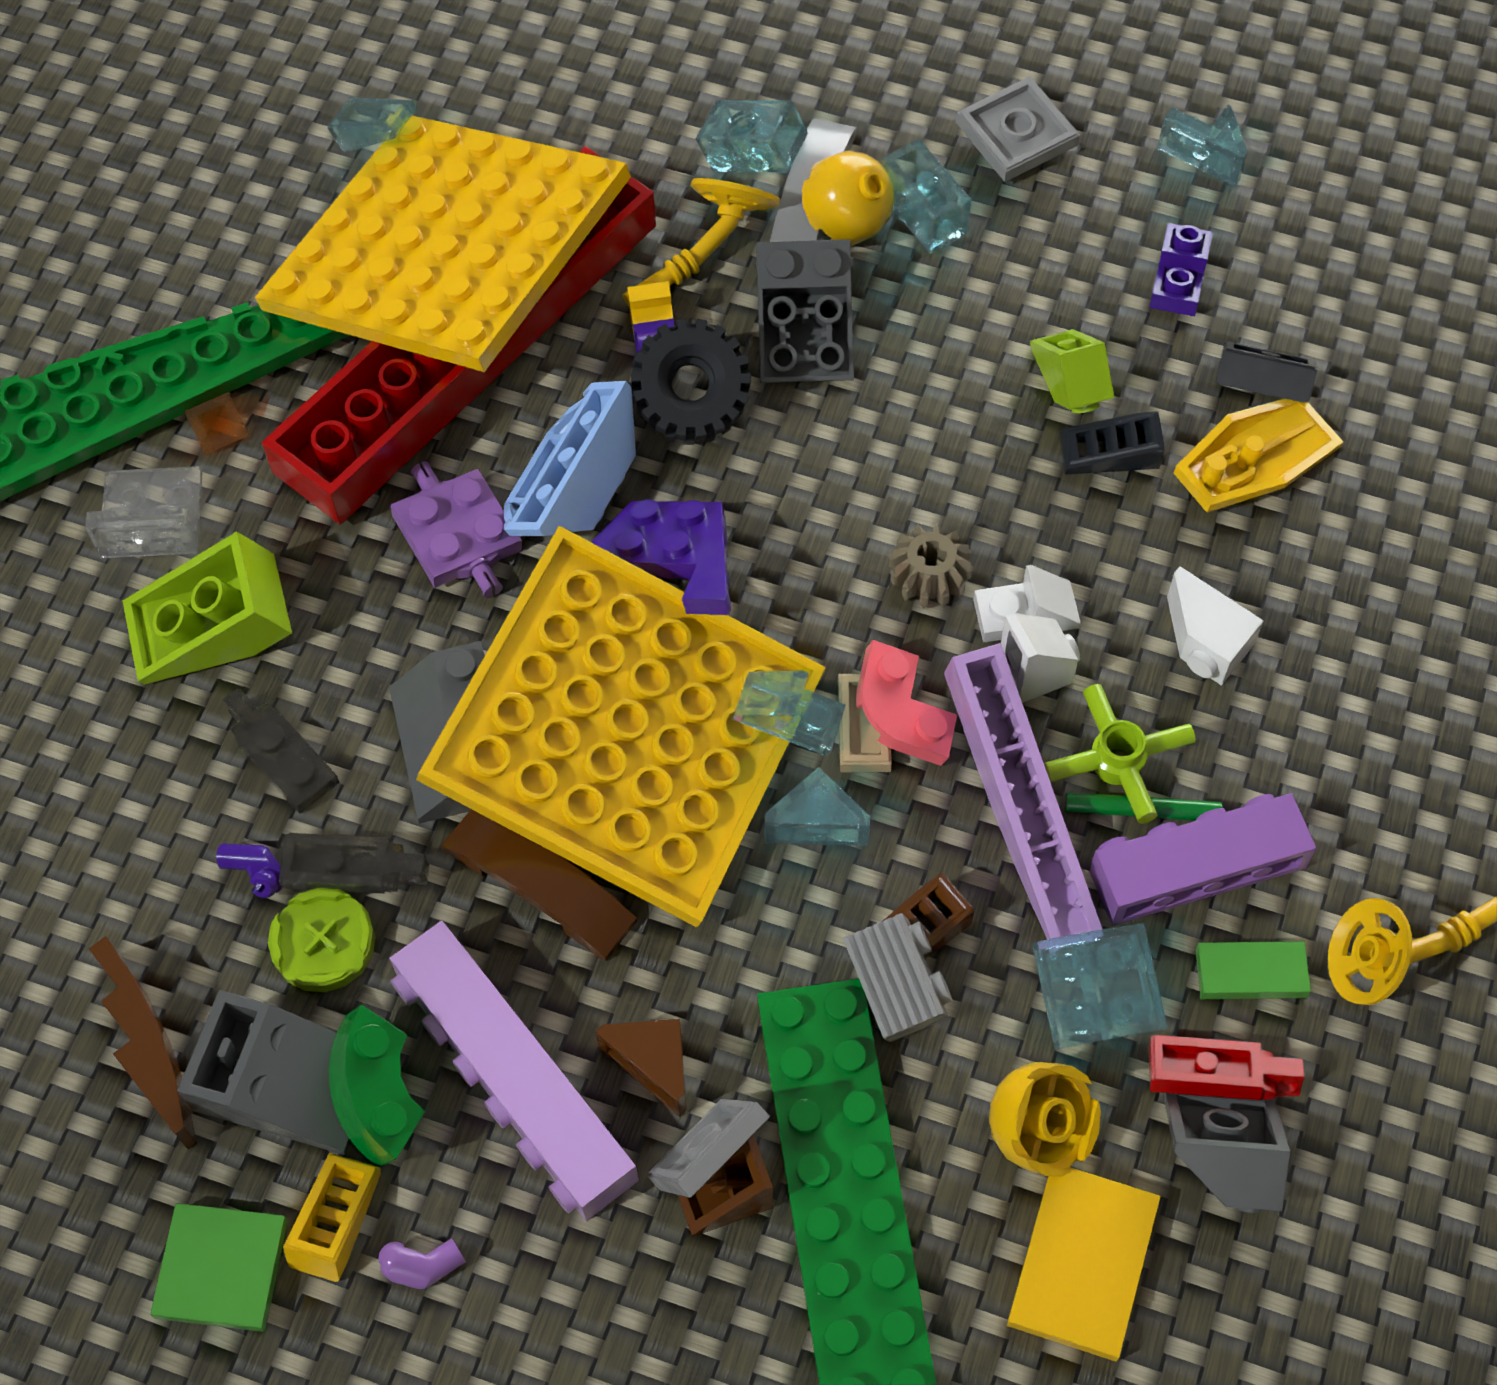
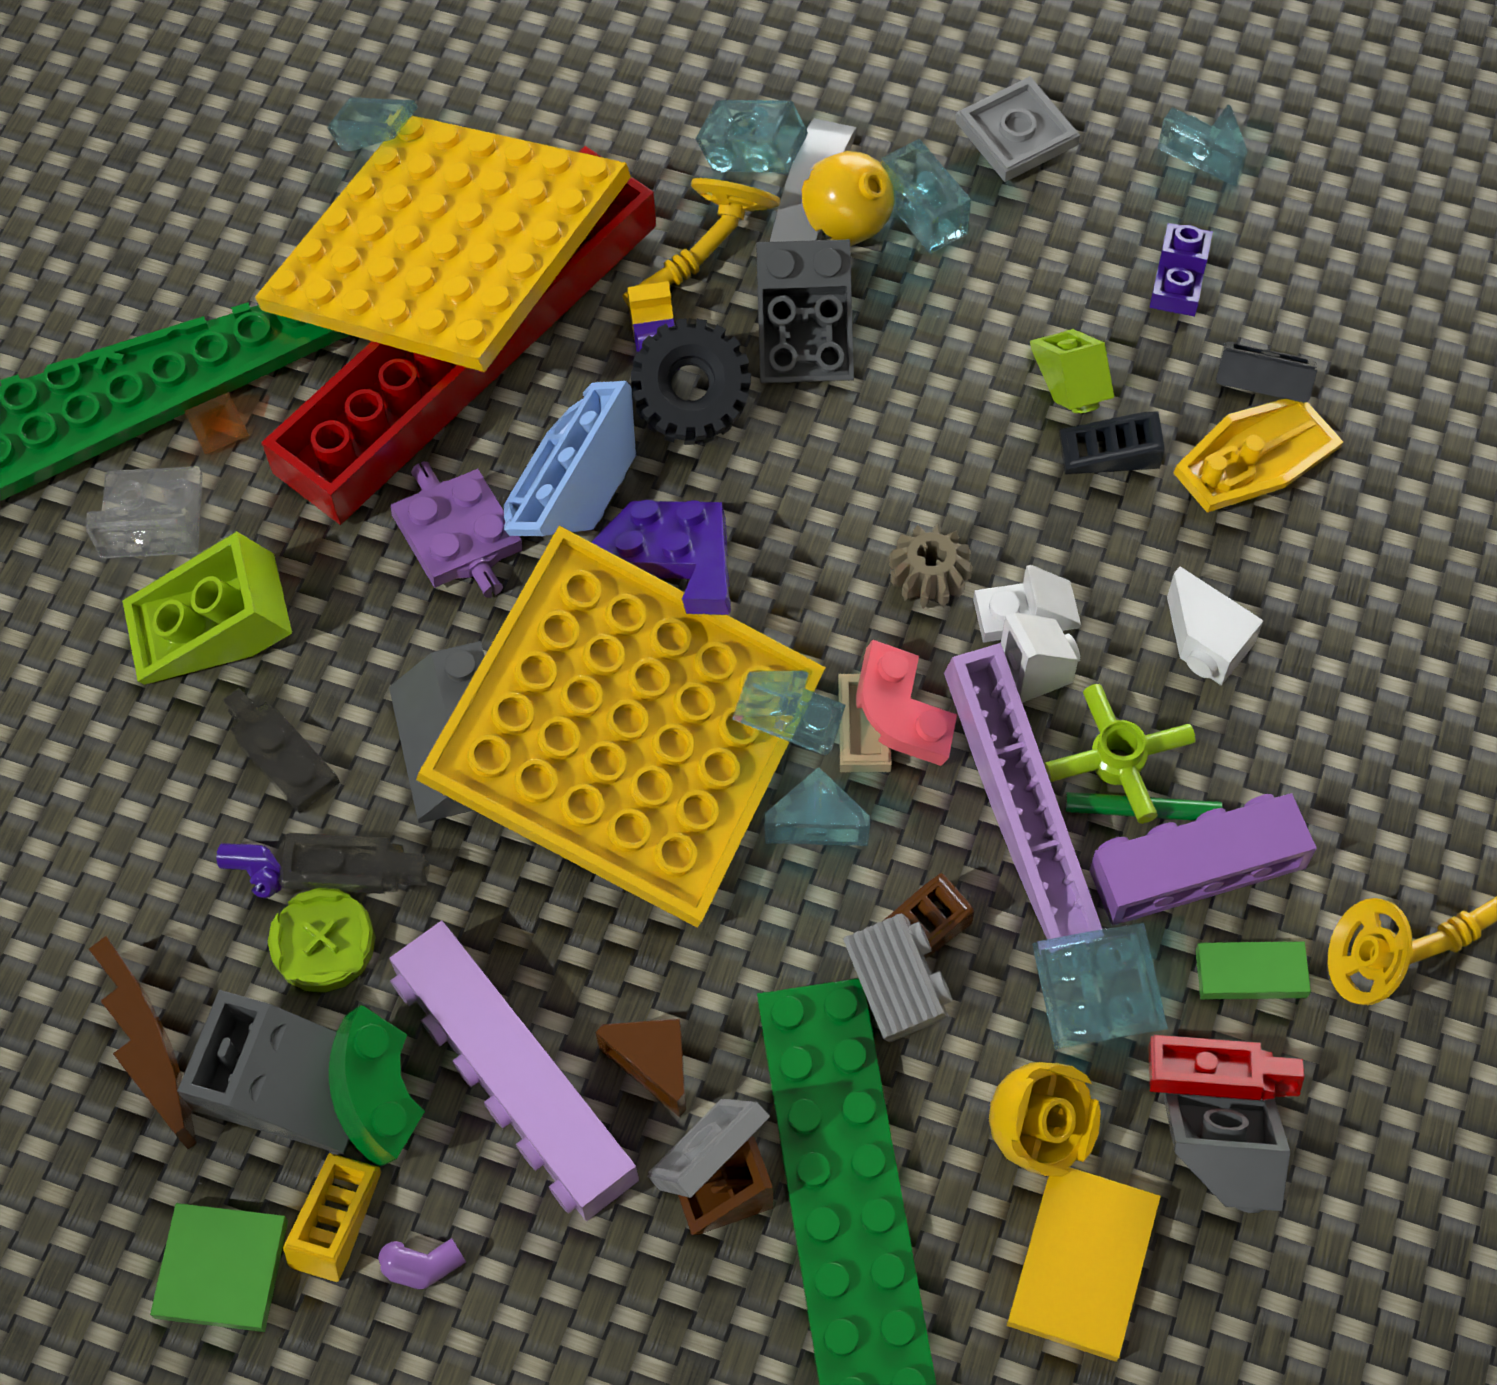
reddish brown slope [441,809,637,961] -> none

